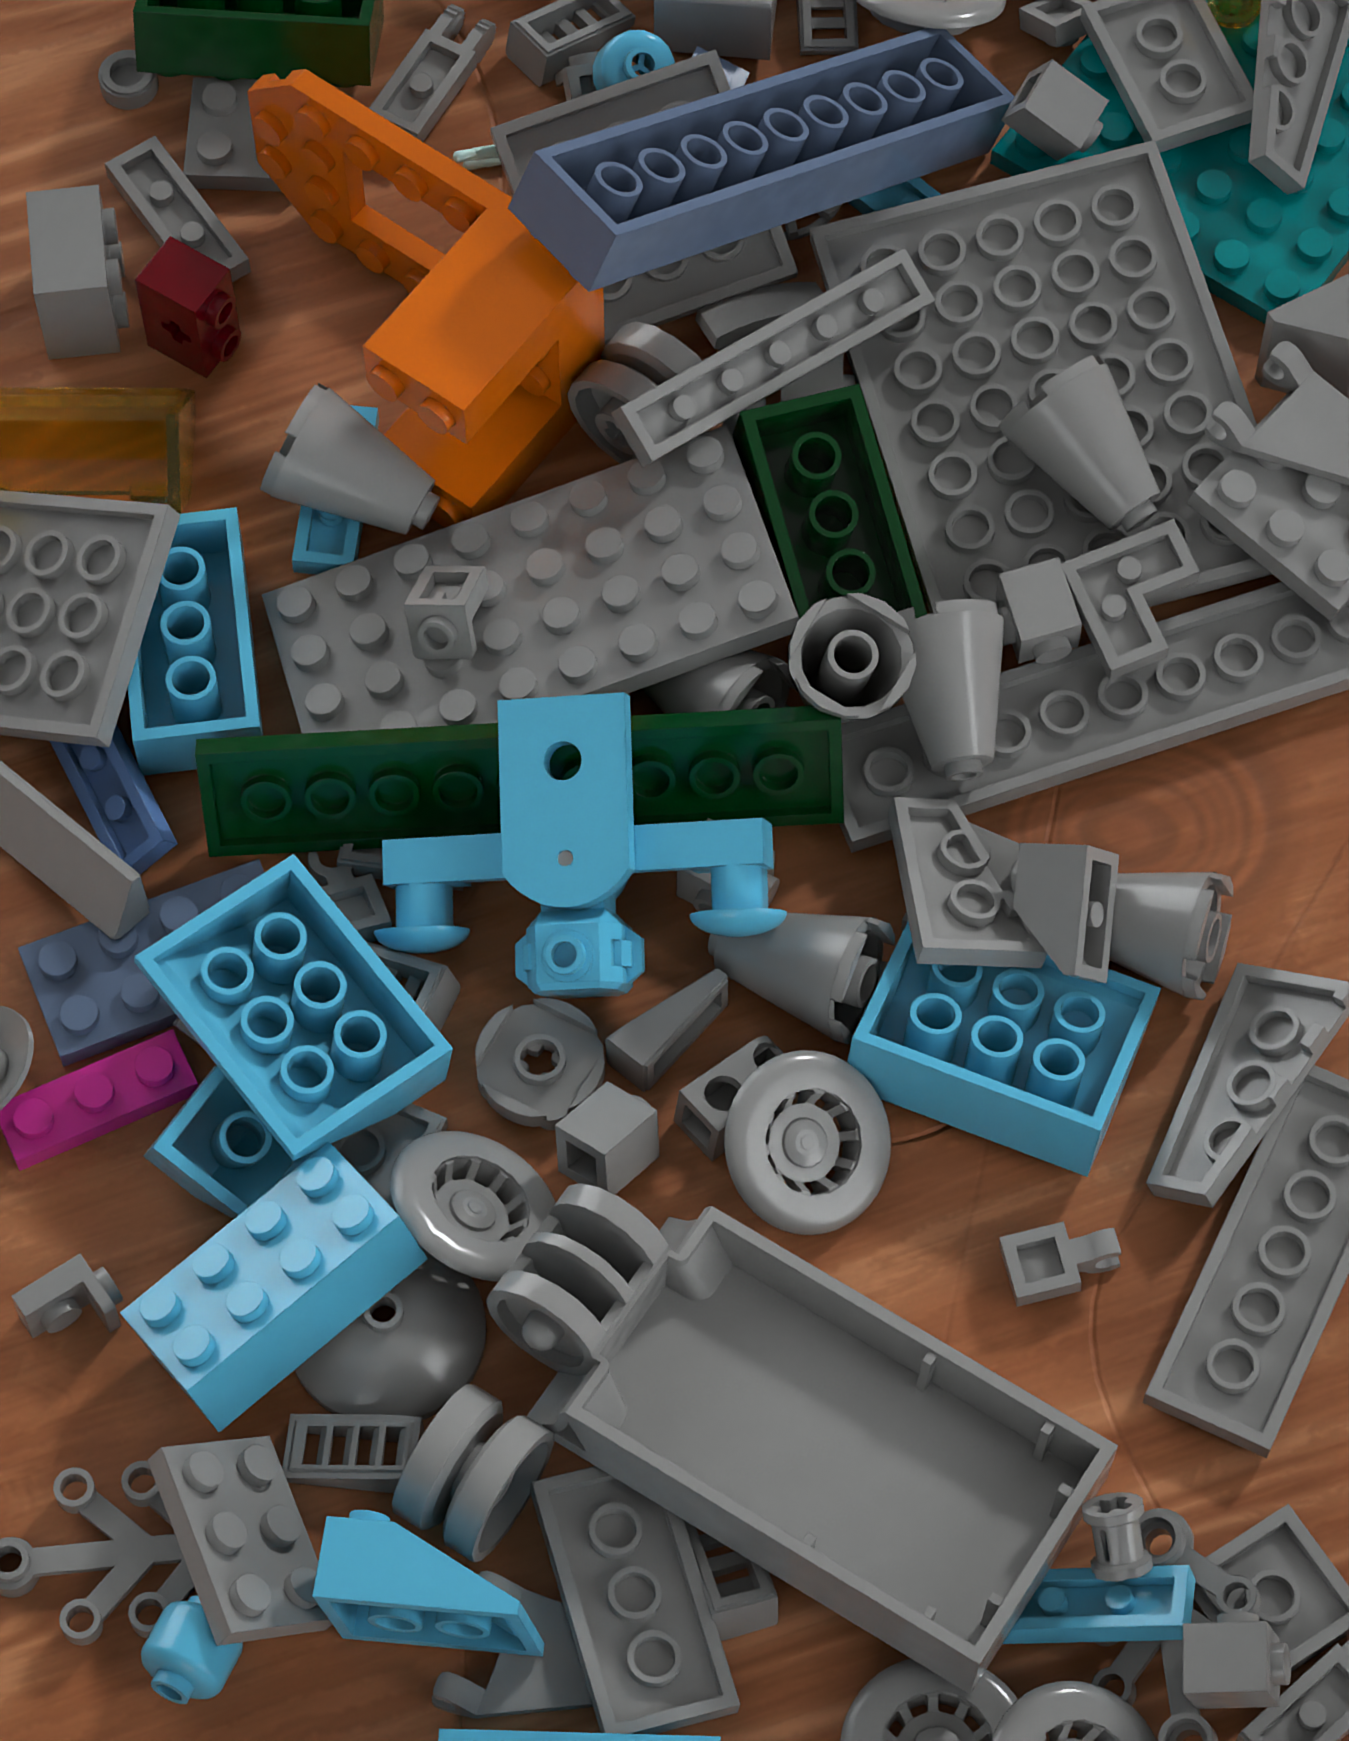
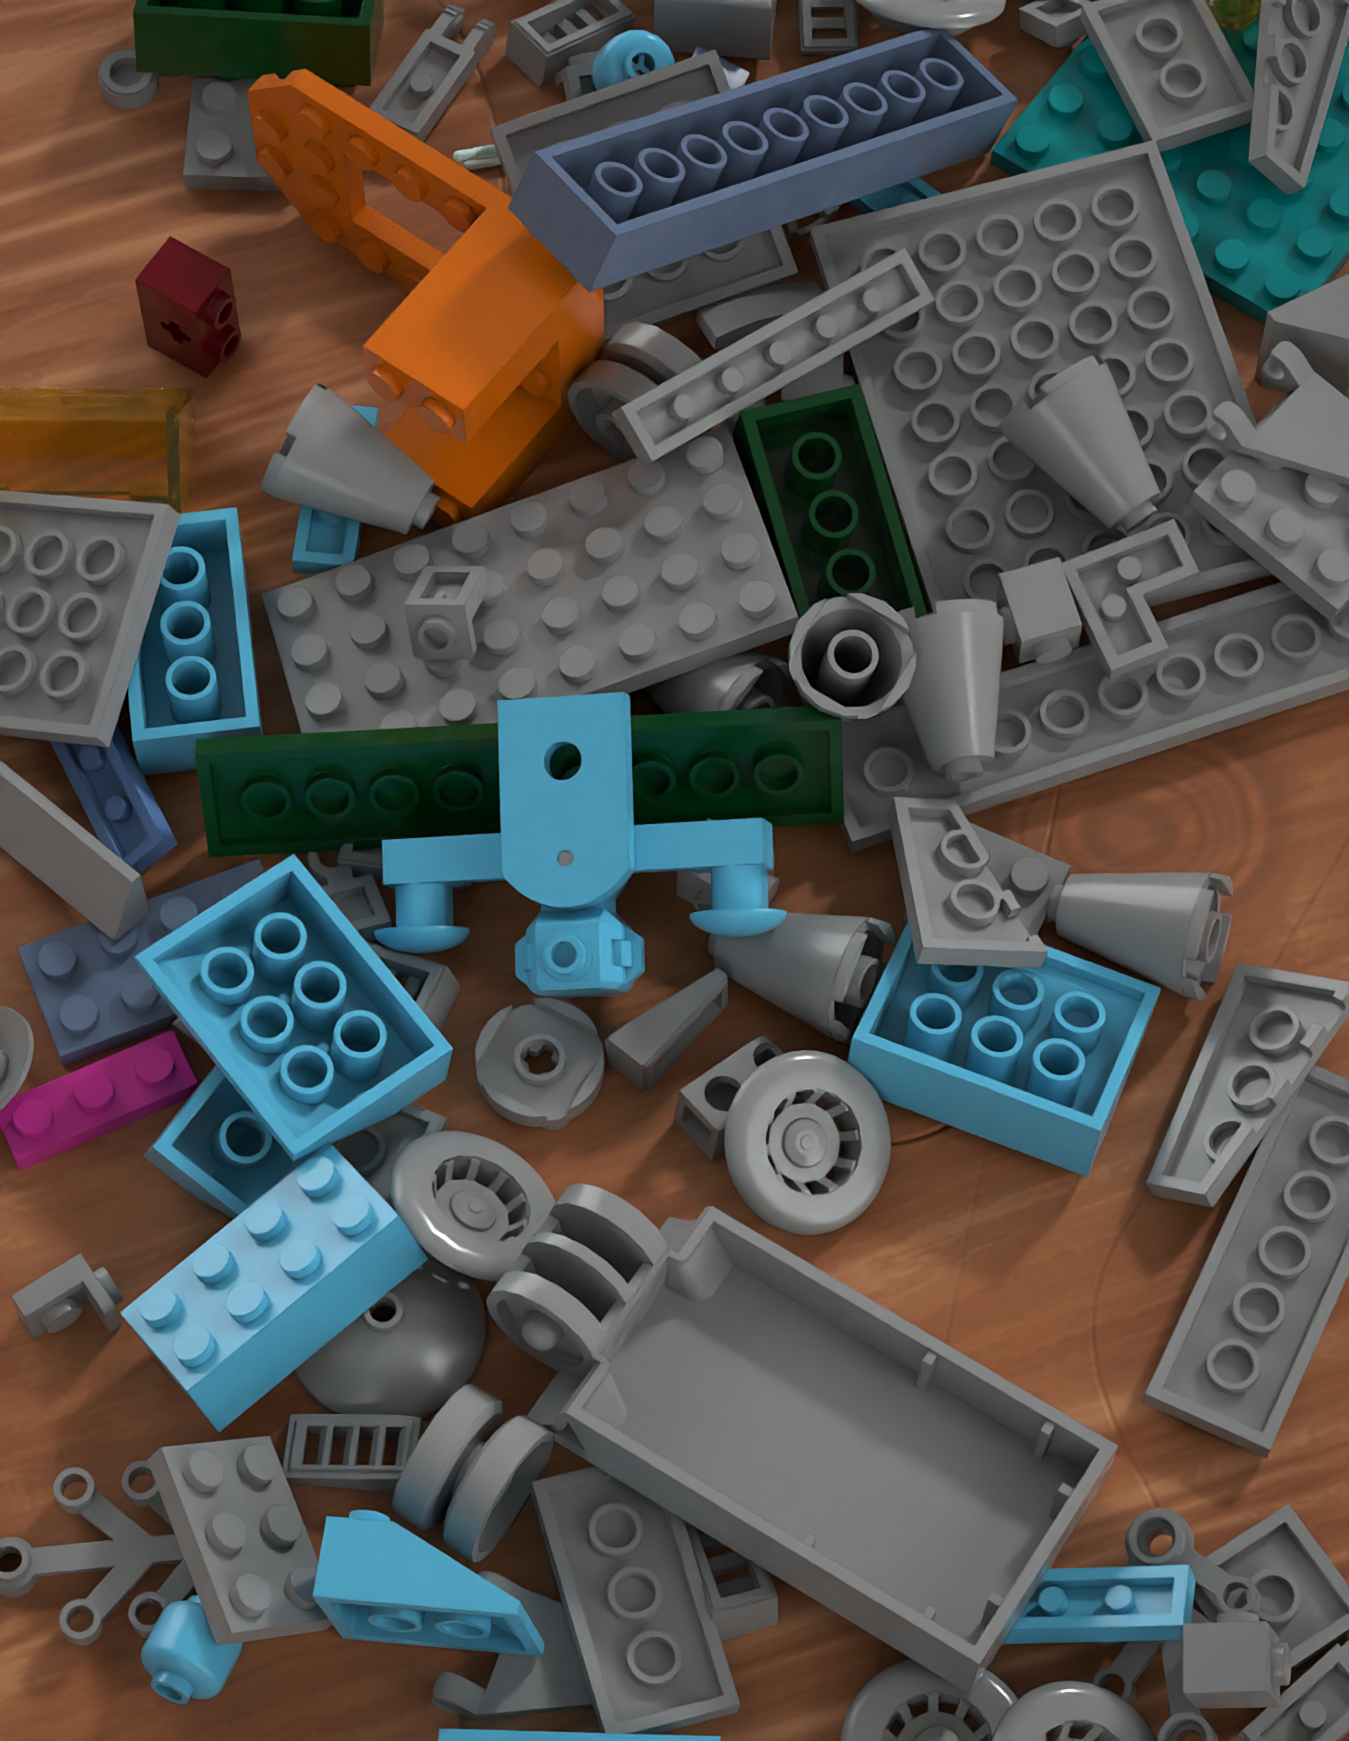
light grey brick [26,185,130,360] -> none
light grey plate [105,136,251,282] -> none
light grey brick [555,1081,660,1195] -> none
light grey plate [999,1221,1121,1307] -> none
light grey brick [1001,59,1109,161] -> none
light grey slope [1012,843,1119,983] -> none
light grey bush [1082,1492,1153,1582] -> none

